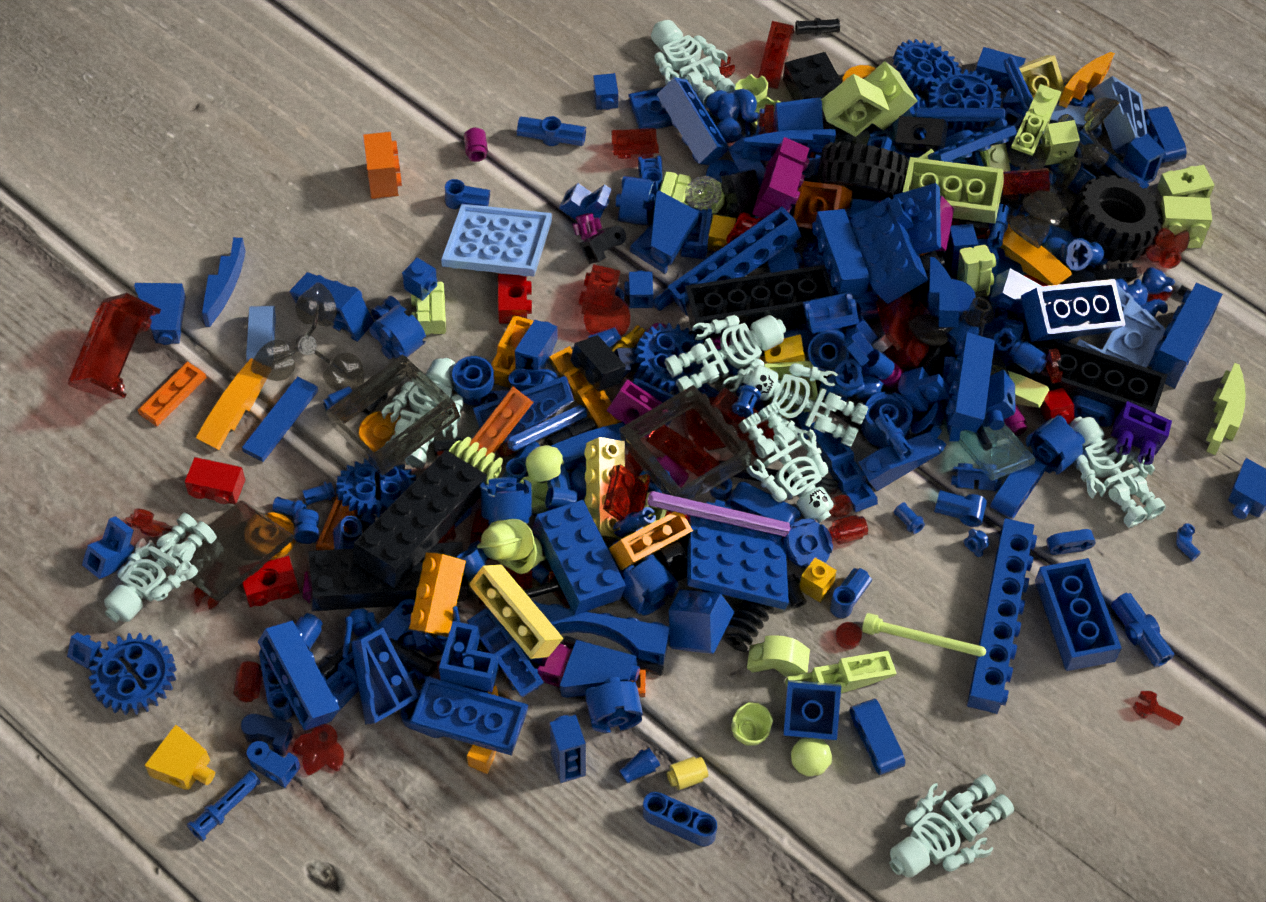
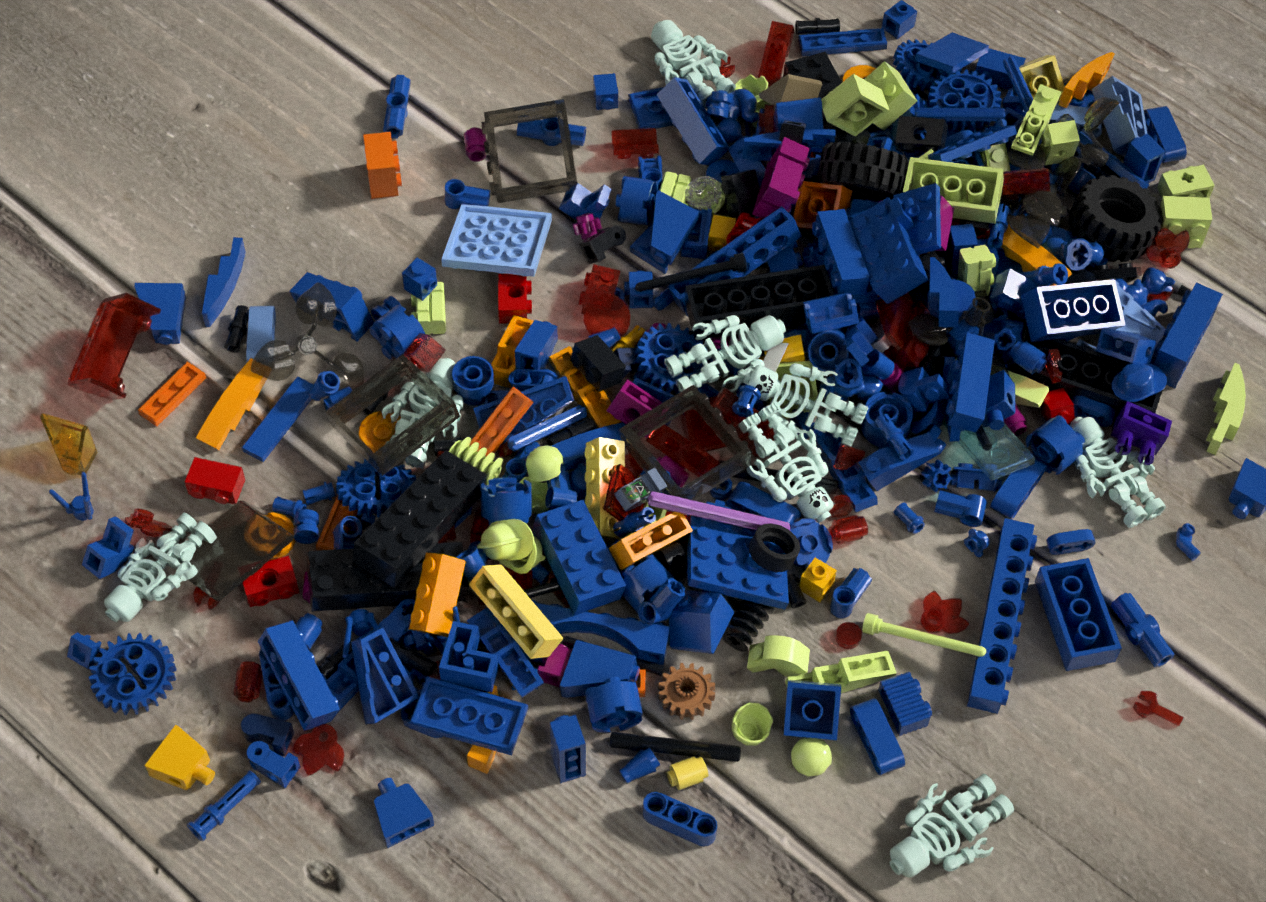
none -> clear yellow slope [40,413,98,475]
none -> blue plant [49,472,94,521]
none -> black pin [224,305,249,353]
none -> blue cone [309,371,340,401]
none -> blue torso [374,778,434,848]
none -> blue piece [383,75,411,139]
none -> clear red brick [402,333,446,373]
none -> clear smoke window [481,99,578,203]
none -> black axle [609,732,741,762]
none -> sand blue leg [614,468,667,512]
none -> black piece [635,252,748,292]
none -> blue piece [638,578,685,625]
none -> medium nougat gear [658,663,716,720]
none -> blue wheel [706,91,734,119]
none -> black tyre [748,523,800,572]
none -> dark tan slope [759,74,822,107]
none -> white sticker [763,343,789,372]
none -> black slope [779,120,806,144]
none -> blue tile [798,28,887,56]
none -> clear red tile [833,444,865,470]
none -> blue brick [878,672,932,736]
none -> blue brick [882,0,917,39]
none -> blue tile [915,32,989,74]
none -> blue gear [920,459,953,492]
none -> clear red plate [920,591,969,634]
none -> blue pin [1020,264,1068,287]
none -> blue torso [1096,328,1156,364]
none -> blue piece [1112,362,1167,402]

